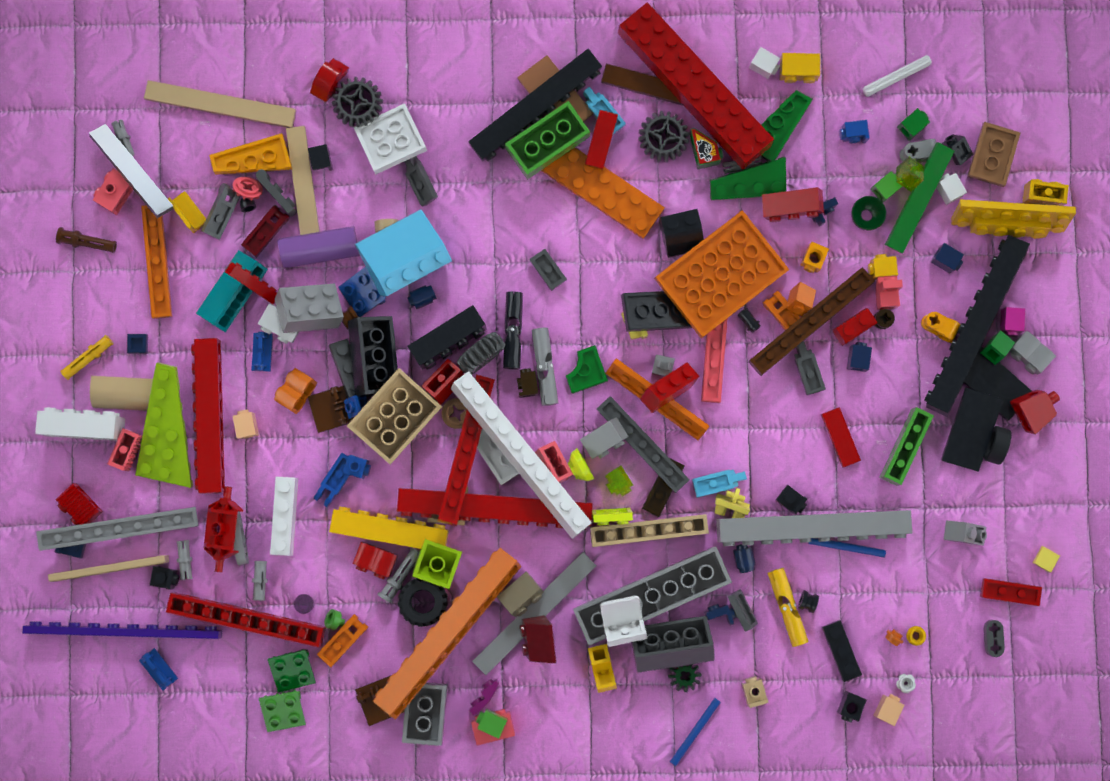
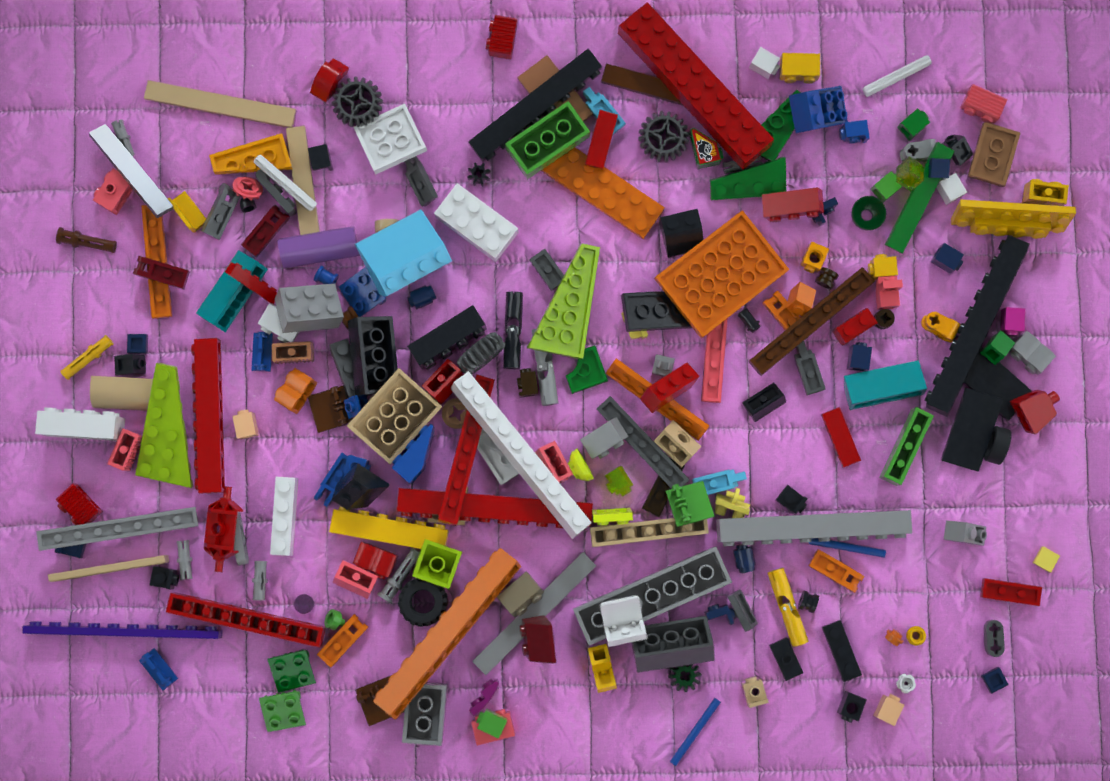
none -> black bracket [114,354,146,375]
none -> dark red plate [133,256,190,290]
none -> white axle [254,155,317,211]
none -> nougat brick [272,341,314,364]
none -> blue bush [314,266,339,284]
none -> black slope [331,463,389,510]
none -> coral brick [332,560,378,599]
none -> blue slope [392,424,435,484]
none -> white brick [434,183,519,262]
none -> black gear [467,162,490,187]
none -> red brick [486,15,518,60]
none -> lime wing [527,243,600,359]
none -> tan brick [654,420,701,467]
none -> bright green hinge [666,481,715,527]
none -> black slope [742,383,786,422]
none -> black plate [769,637,803,681]
none -> blue slope [789,86,848,133]
none -> orange plate [808,549,865,593]
none -> dark brown wheel [815,267,839,290]
none -> teal brick [844,360,927,410]
none -> dark blue tile [928,158,950,178]
none -> coral brick [960,84,1008,123]
none -> dark blue tile [981,667,1009,694]

